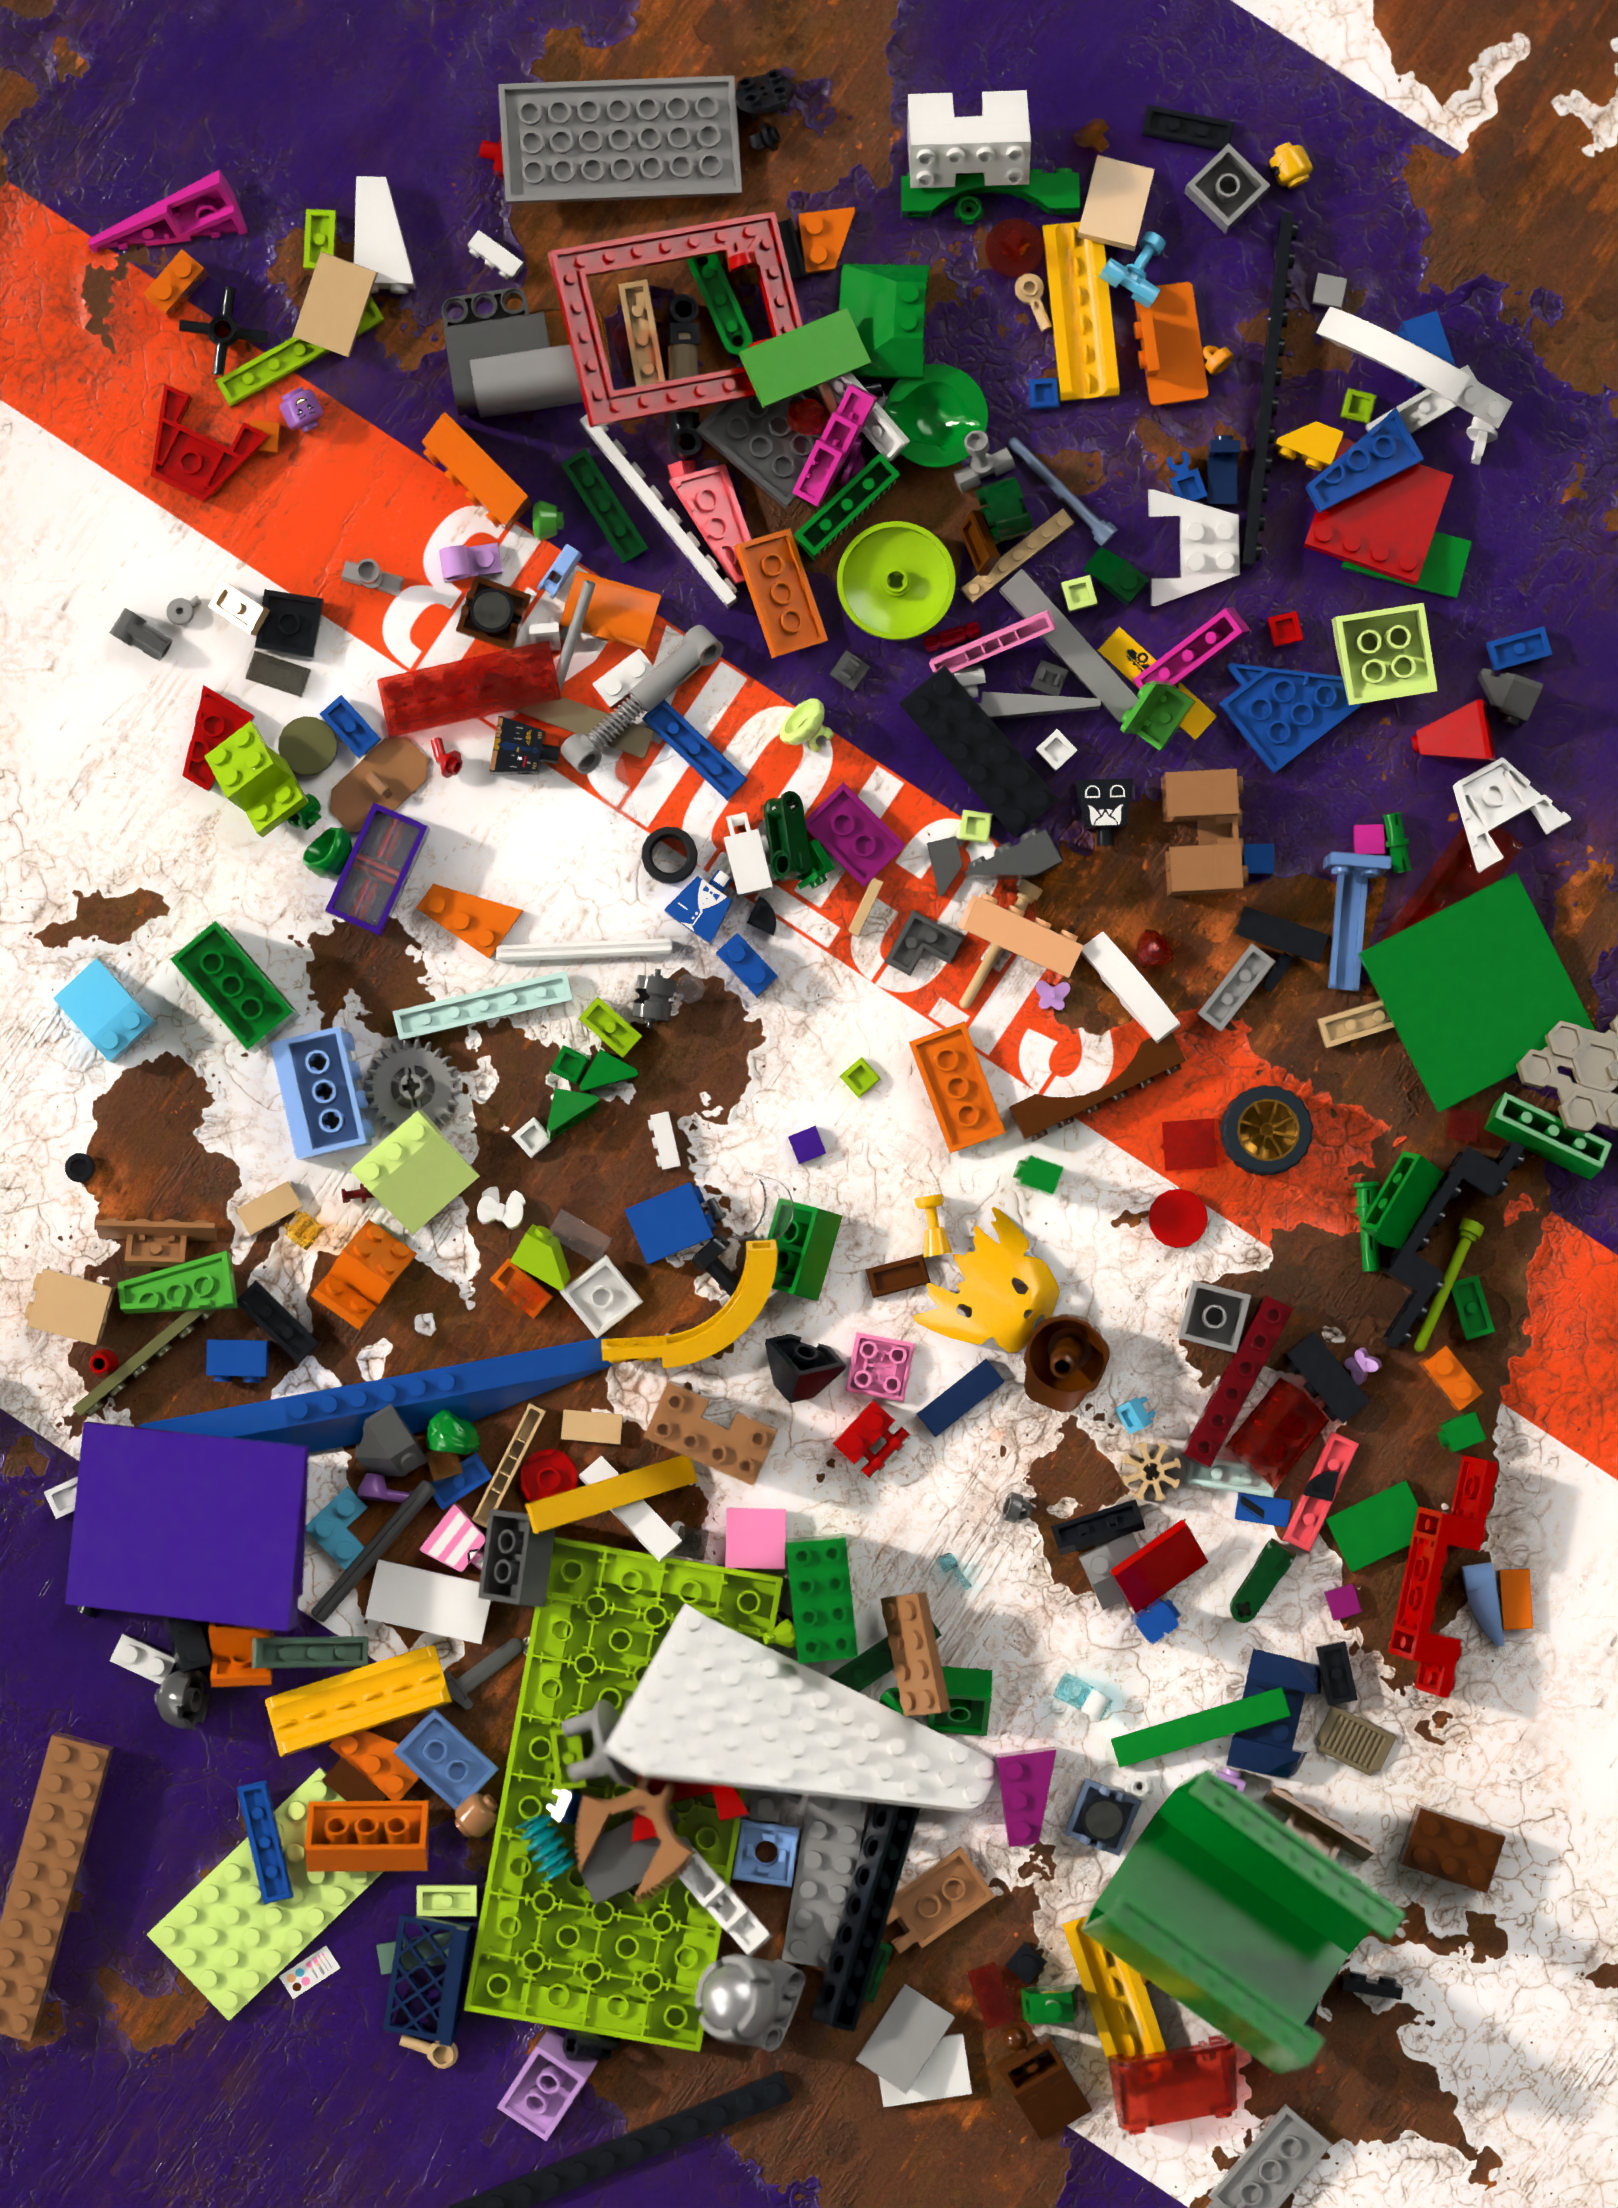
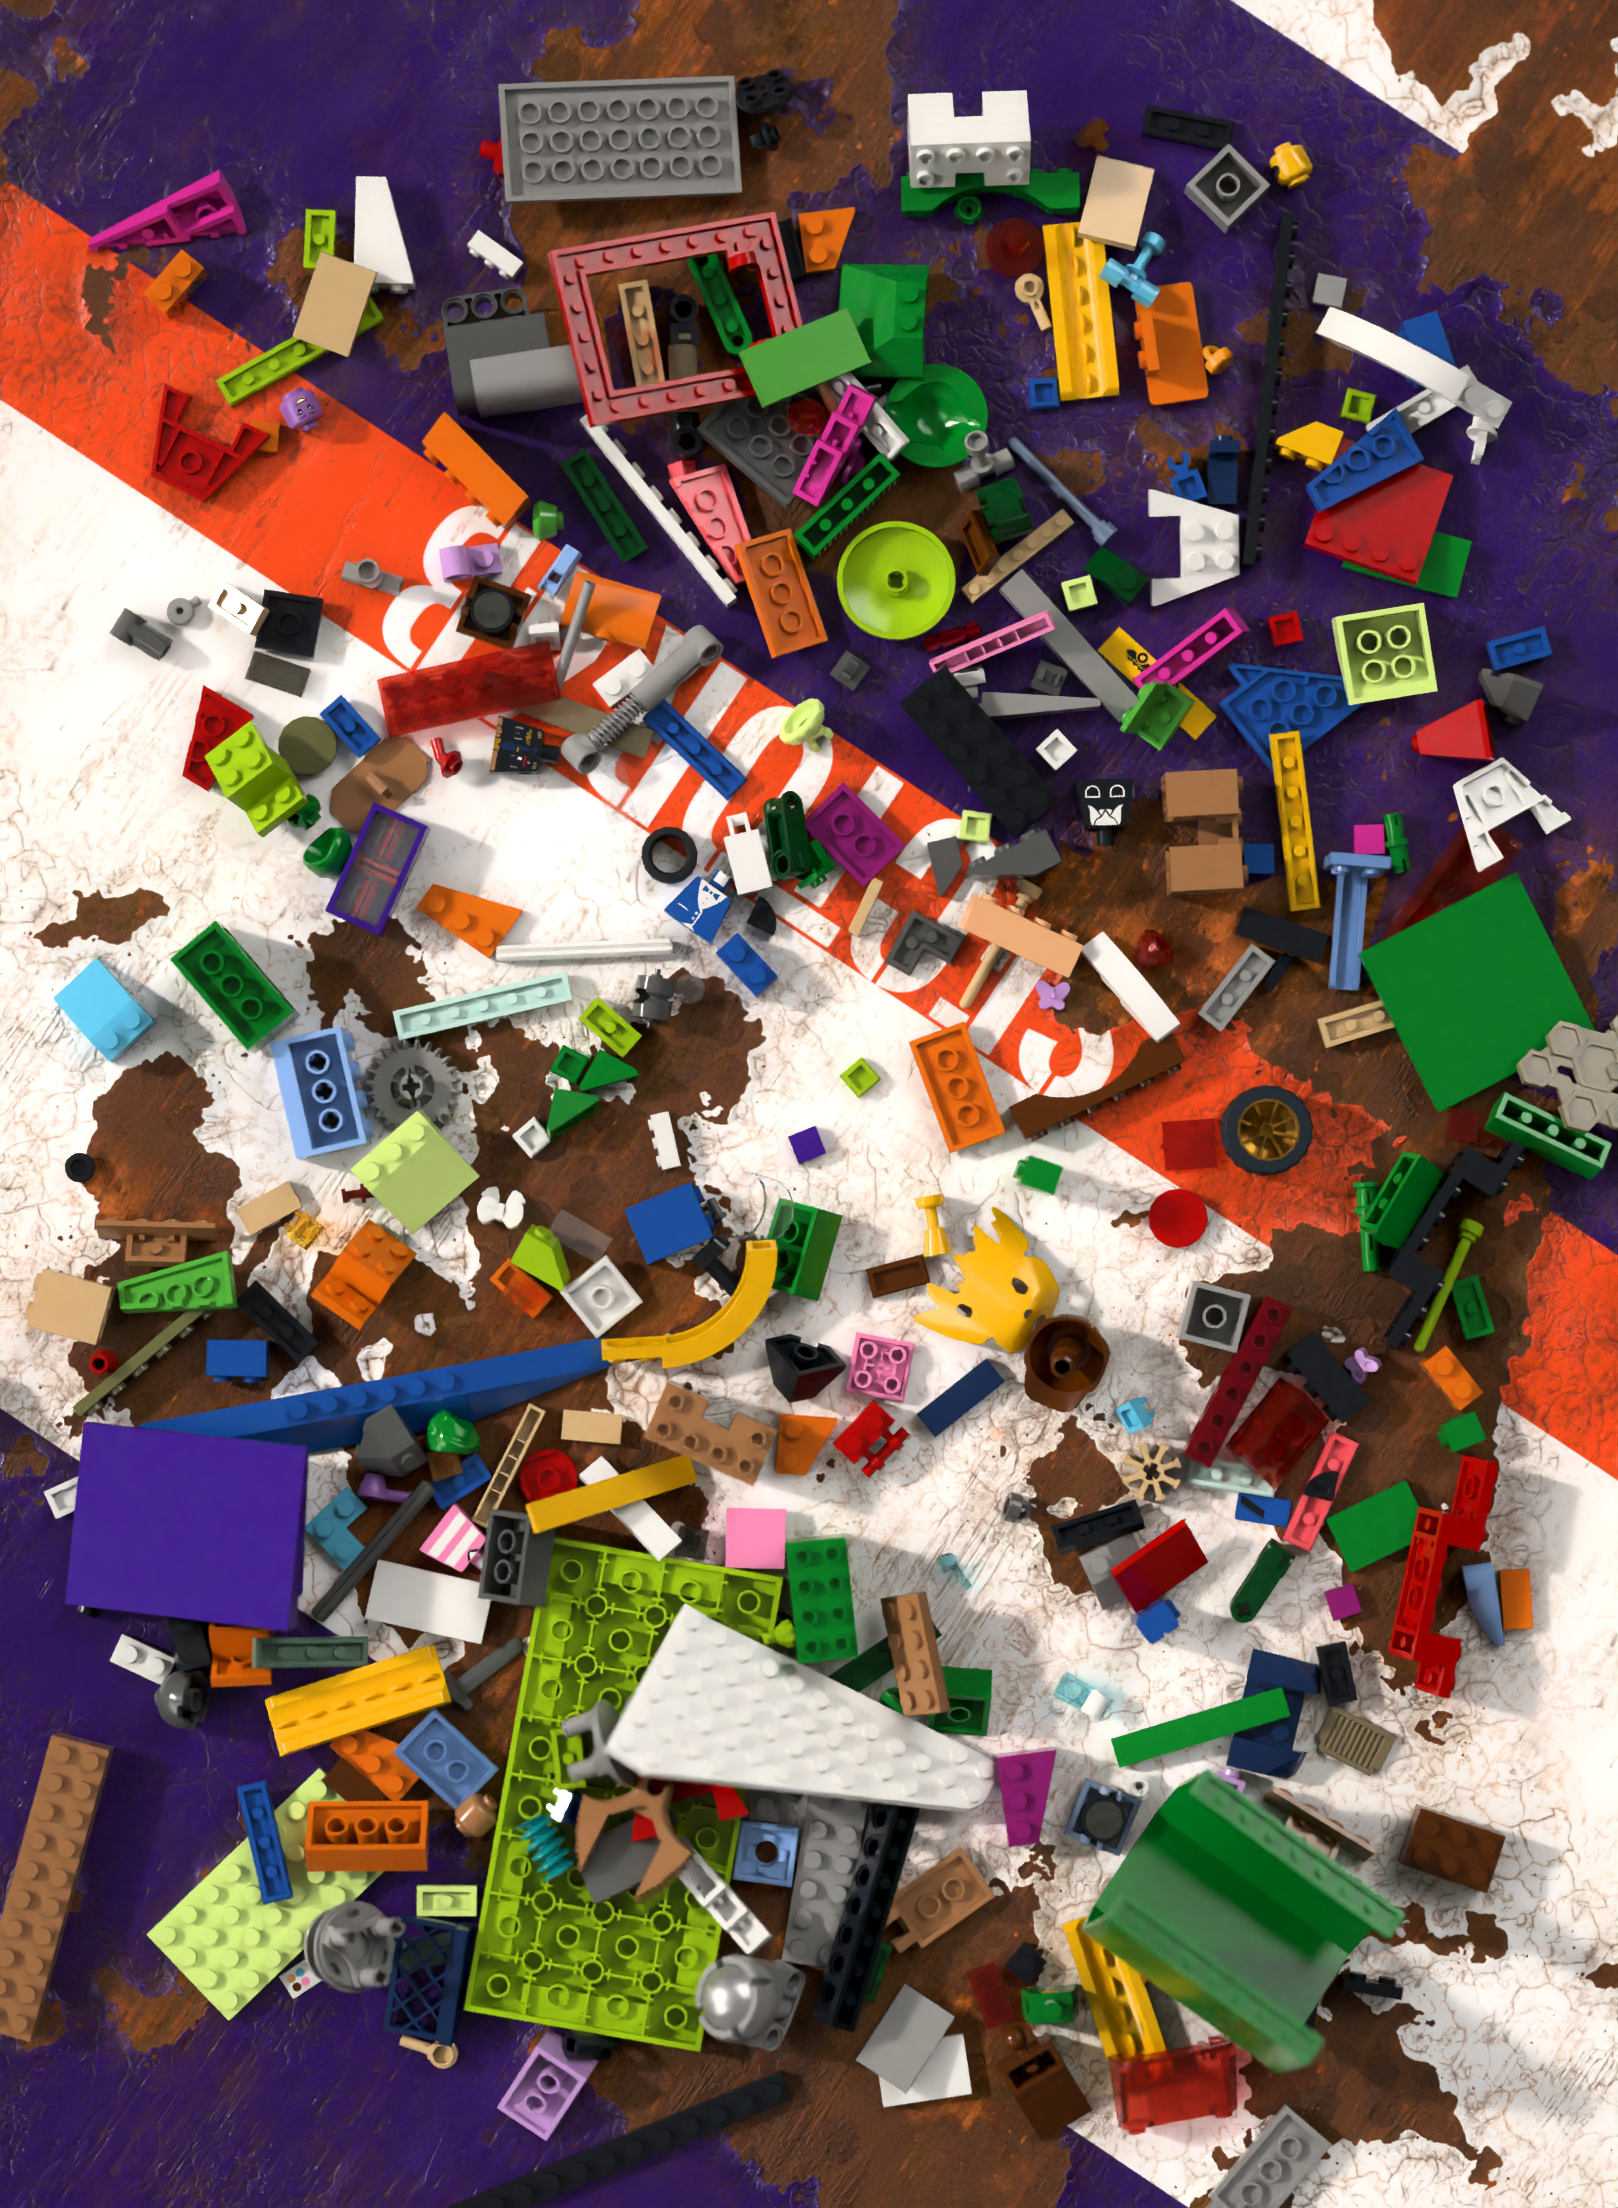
black bar [179,286,269,376] -> none
none -> light grey piece [304,1901,405,1993]
none -> orange wing [776,1413,837,1475]
none -> yellow tile [1269,731,1321,911]

